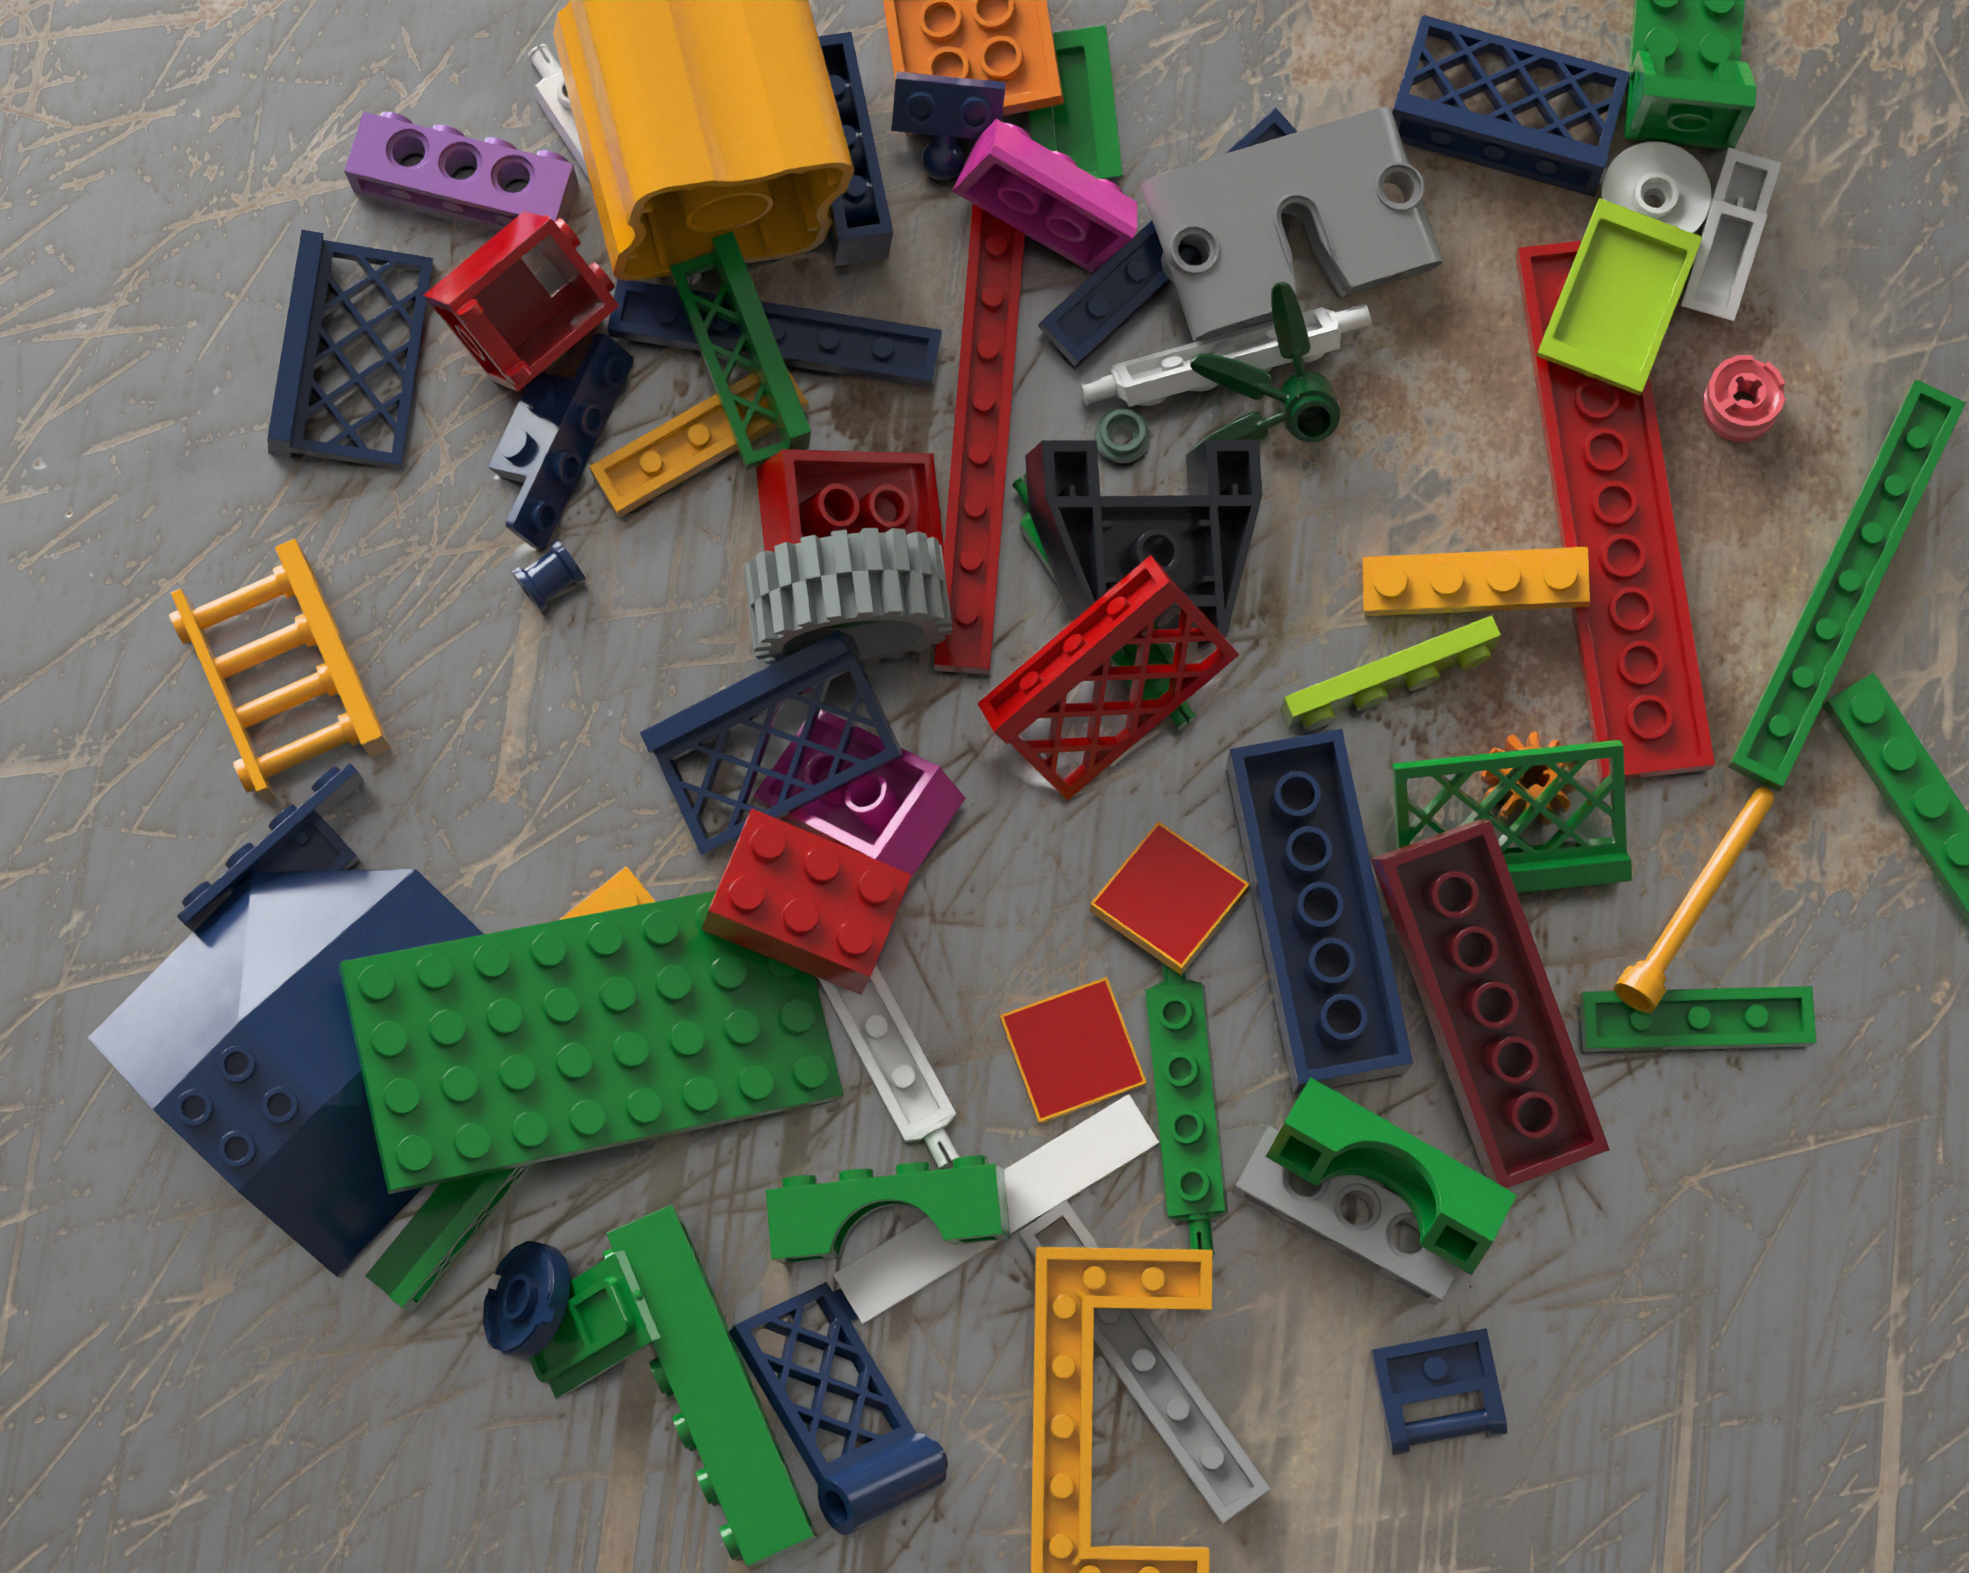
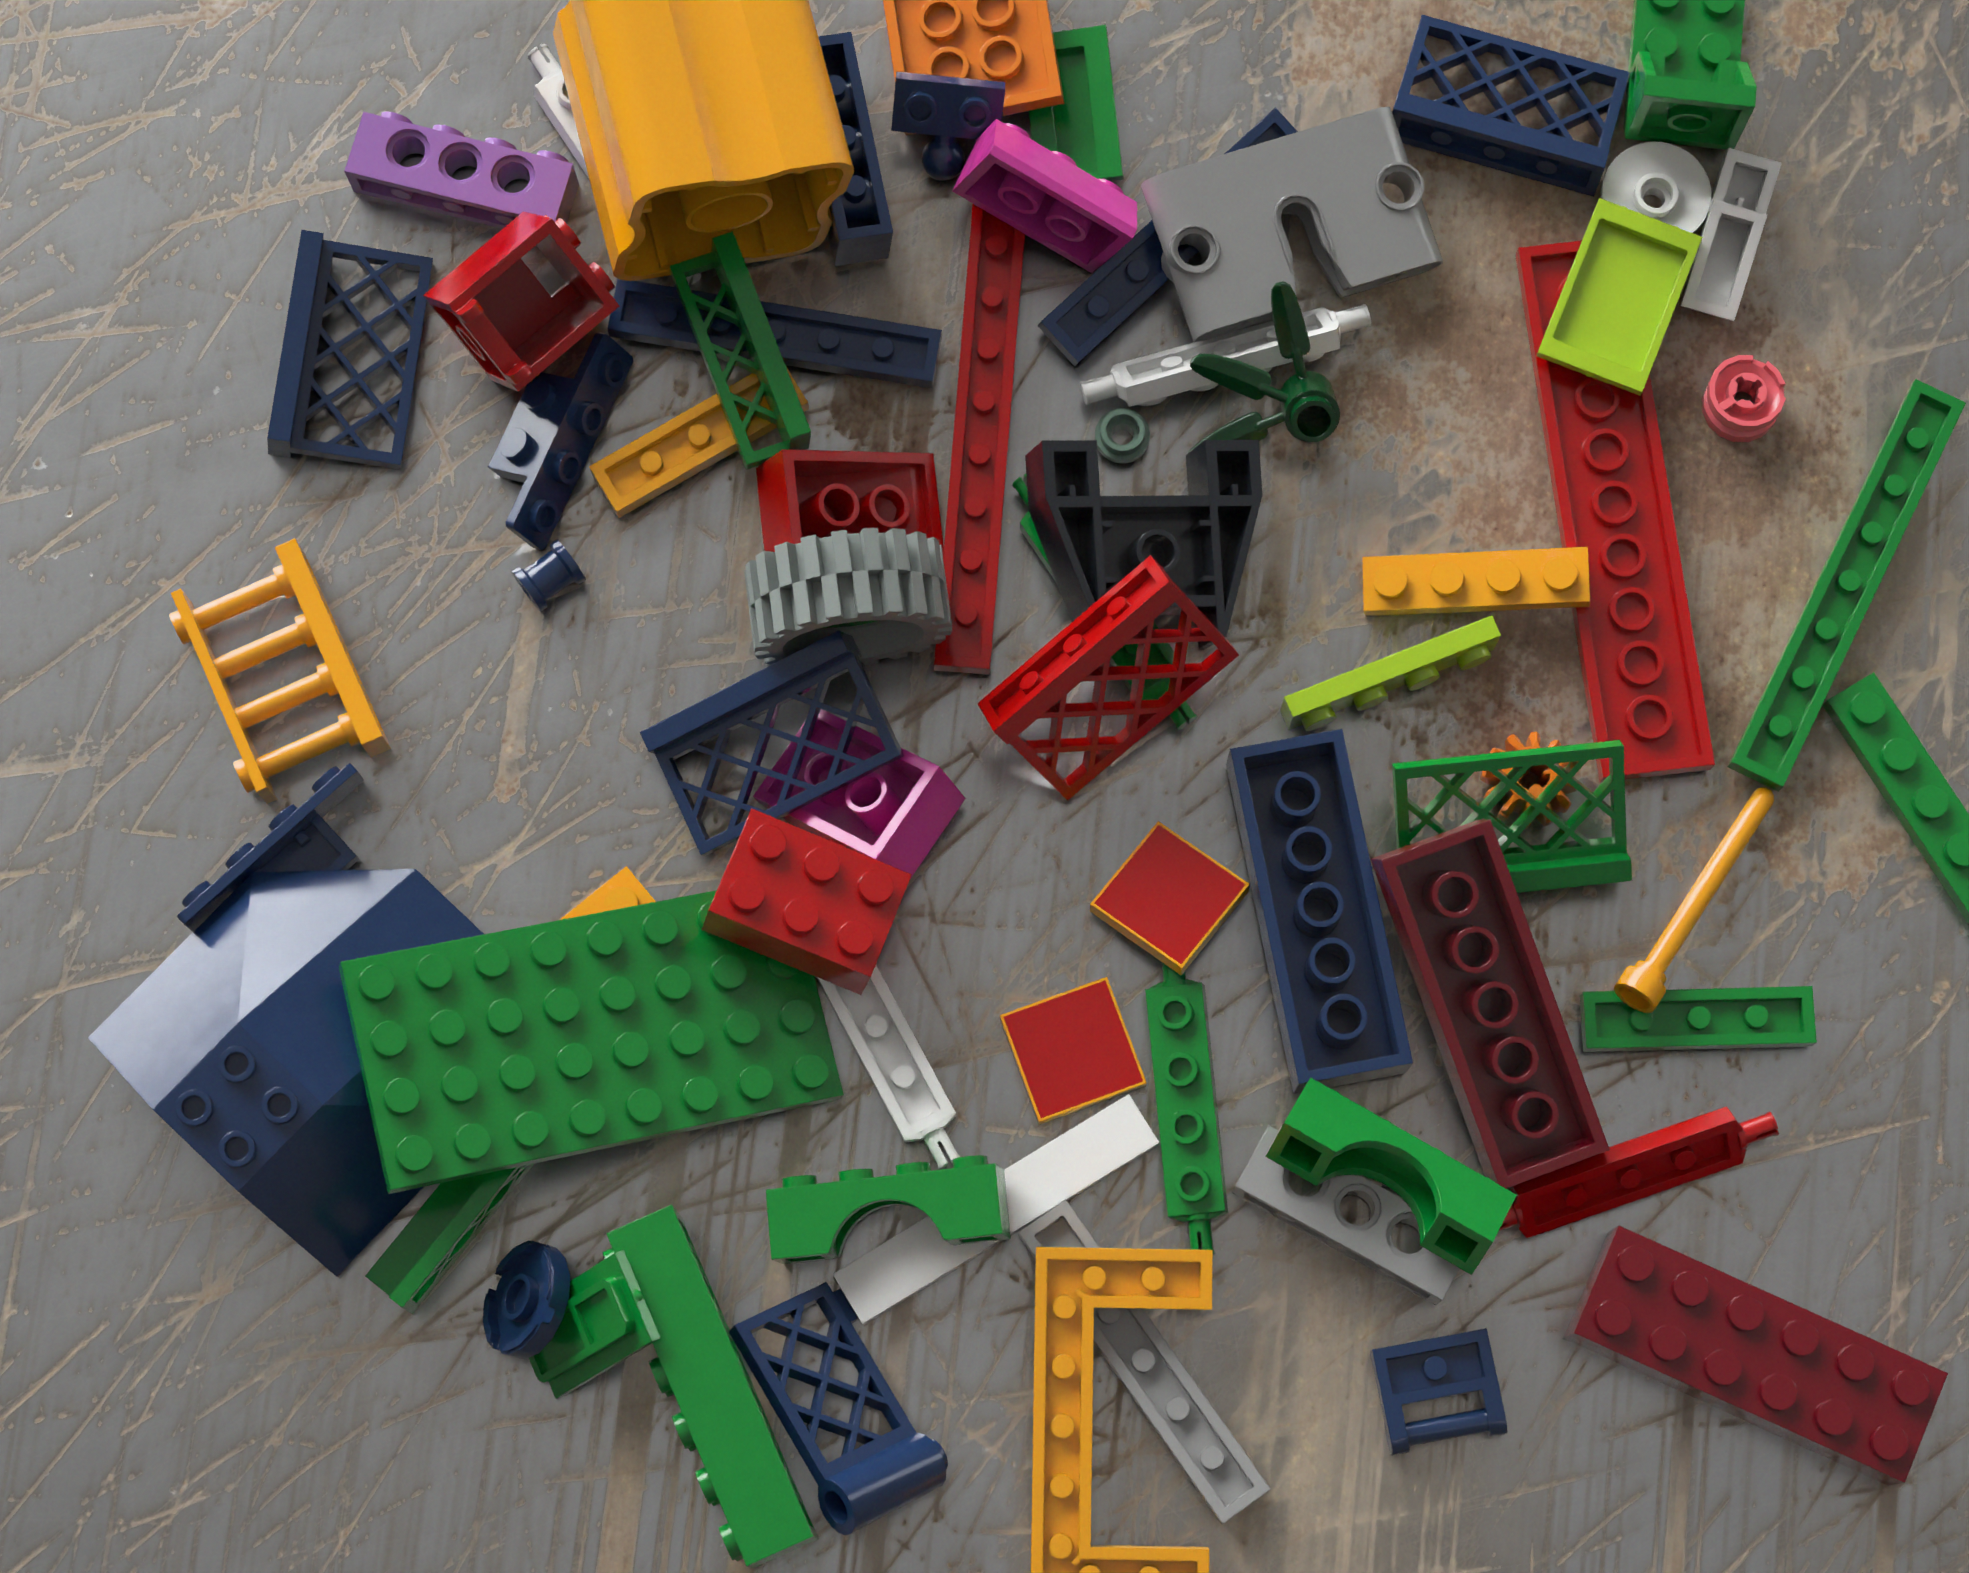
none -> red plate [1499,1106,1779,1238]
none -> dark red brick [1563,1226,1948,1486]

